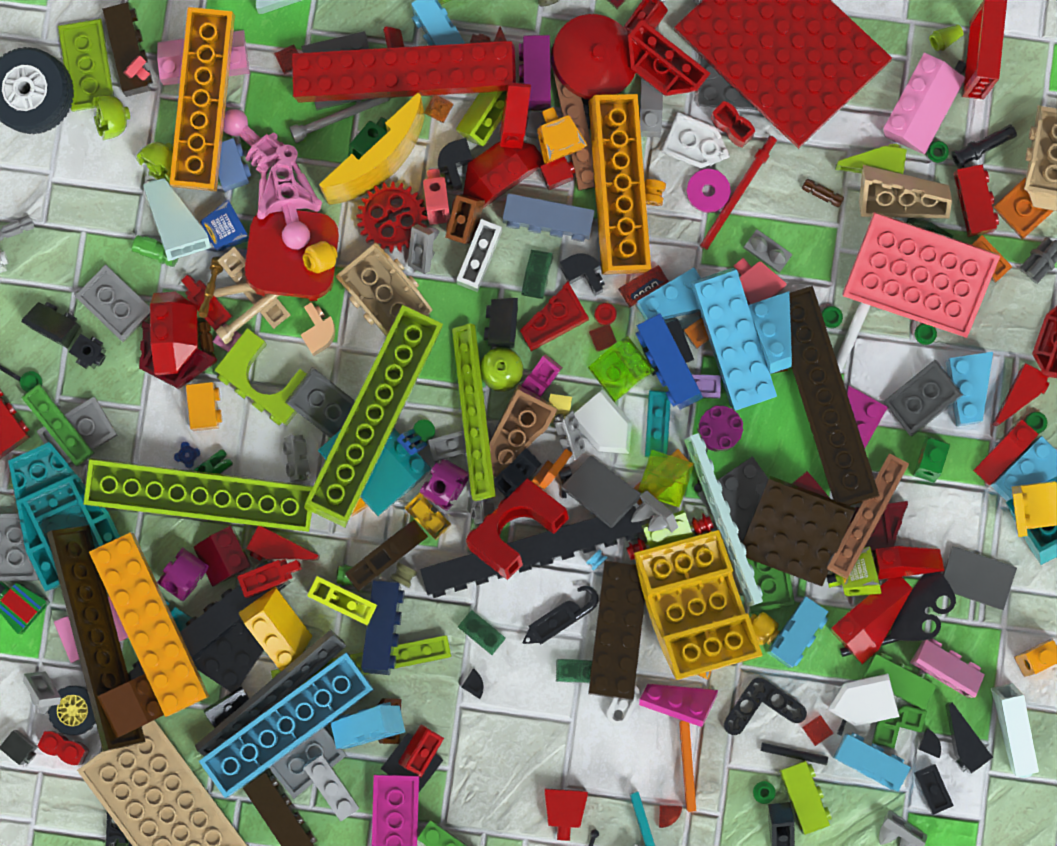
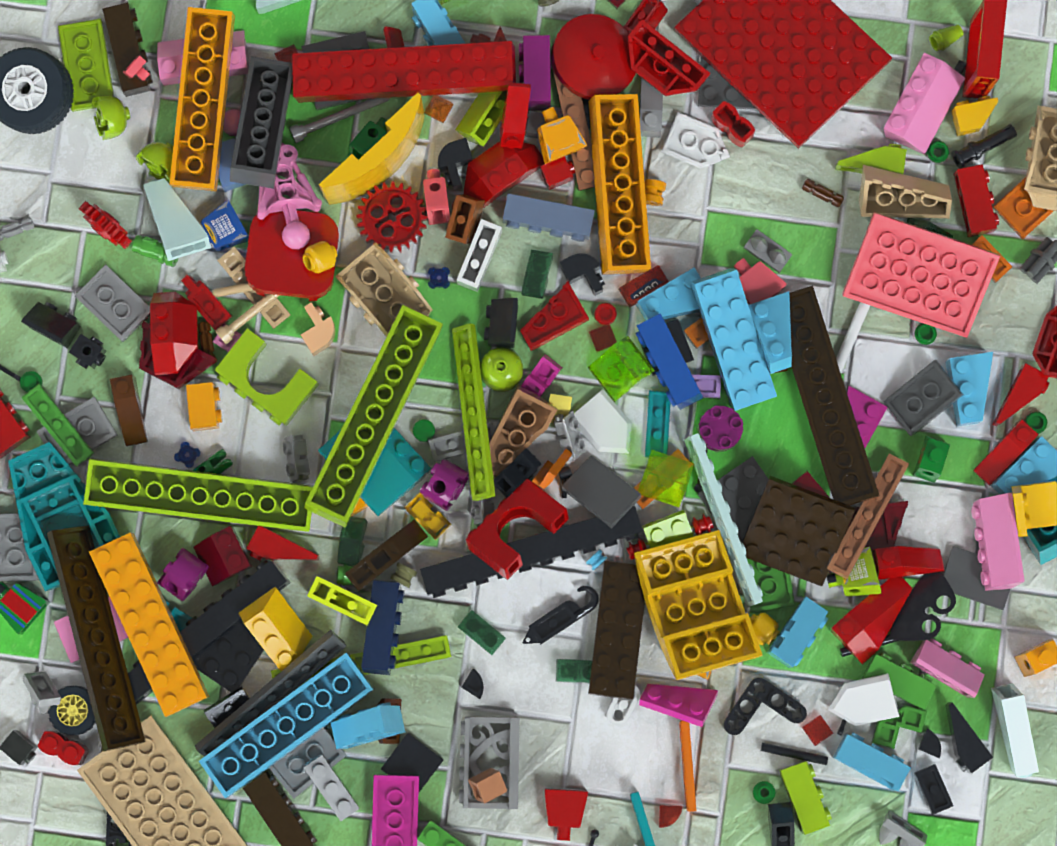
reddish brown slope [97,674,164,738] -> none
pearl gold piece [198,256,224,318] -> none
red hinge [237,559,302,598] -> none
dark grey tile [285,367,355,438] -> none
tile [397,429,428,455] -> none
red slope [398,725,444,777] -> none
light grey tile [408,224,440,274] -> none
light grey tile [631,491,679,533] -> none
dark pink tile [686,169,731,213] -> none
red bar [700,136,777,250] -> none
green tile [822,306,843,329] -> none
none -> red gear [78,201,132,249]
none -> reddish brown slope [110,374,148,447]
none -> dark grey brick [230,56,293,189]
none -> clear green slope [337,517,368,566]
none -> clear blue plate [428,267,450,289]
none -> light grey fence [459,717,520,809]
none -> nougat panel [468,768,507,804]
none -> yellow slope [951,96,998,137]
none -> bright pink slope [971,493,1025,591]

